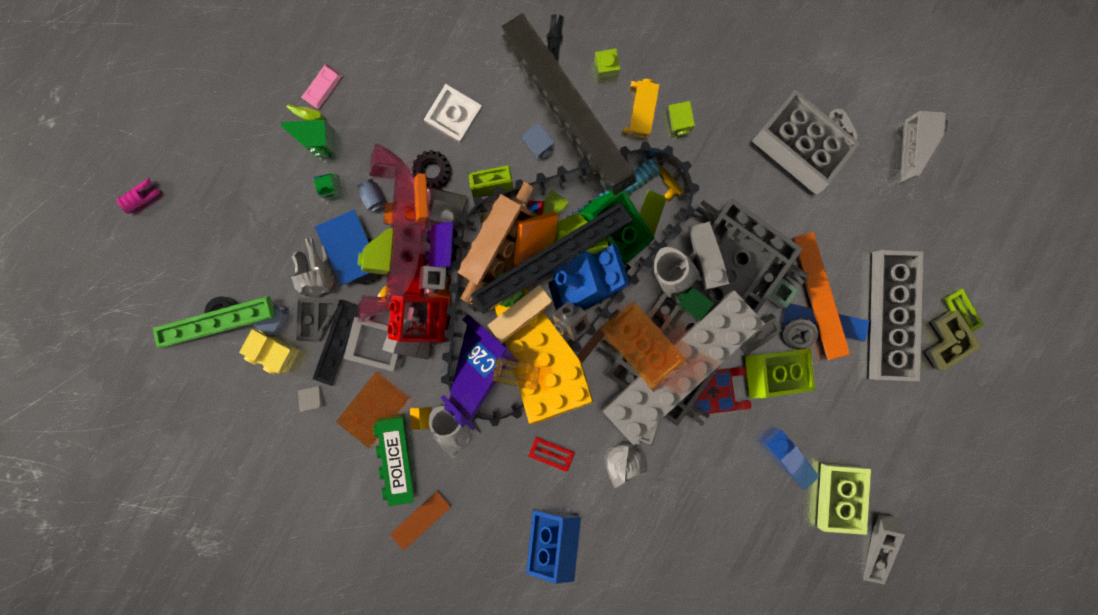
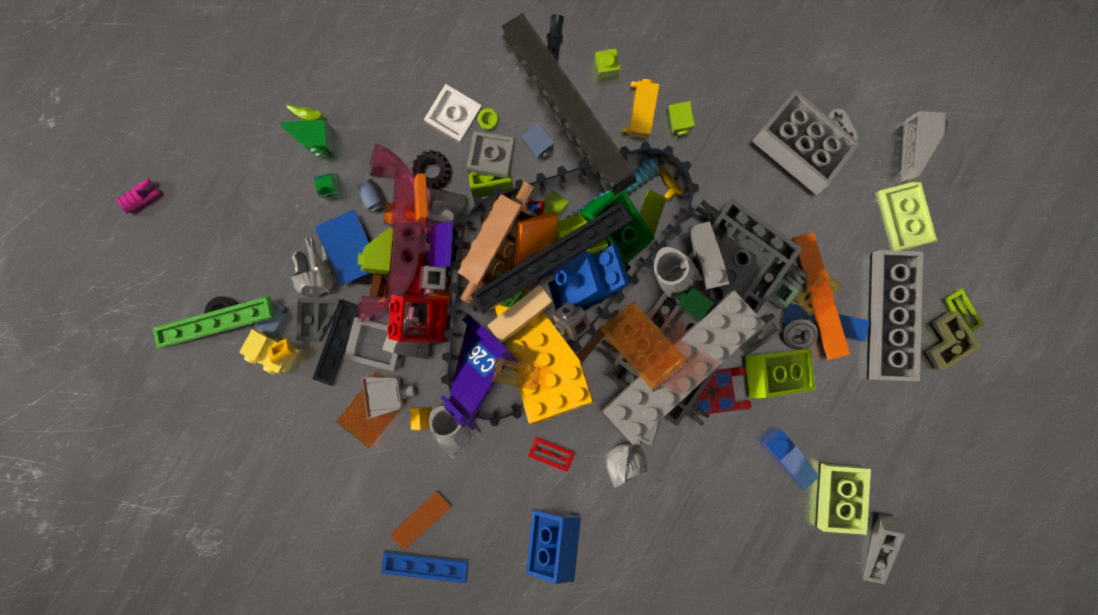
light grey slope [298,386,324,412] -> none
bright pink tile [301,64,343,110] -> none
green brick [373,414,414,507] -> none
none -> yellow slope [268,338,297,366]
none -> light grey torso [362,377,415,419]
none -> reddish brown tile [369,274,387,300]
none -> blue tile [381,551,469,583]
none -> light grey tile [466,131,515,178]
none -> lime tile [478,108,499,131]
none -> clear yellow tile [794,271,841,316]
none -> yellowish green tile [878,180,938,251]

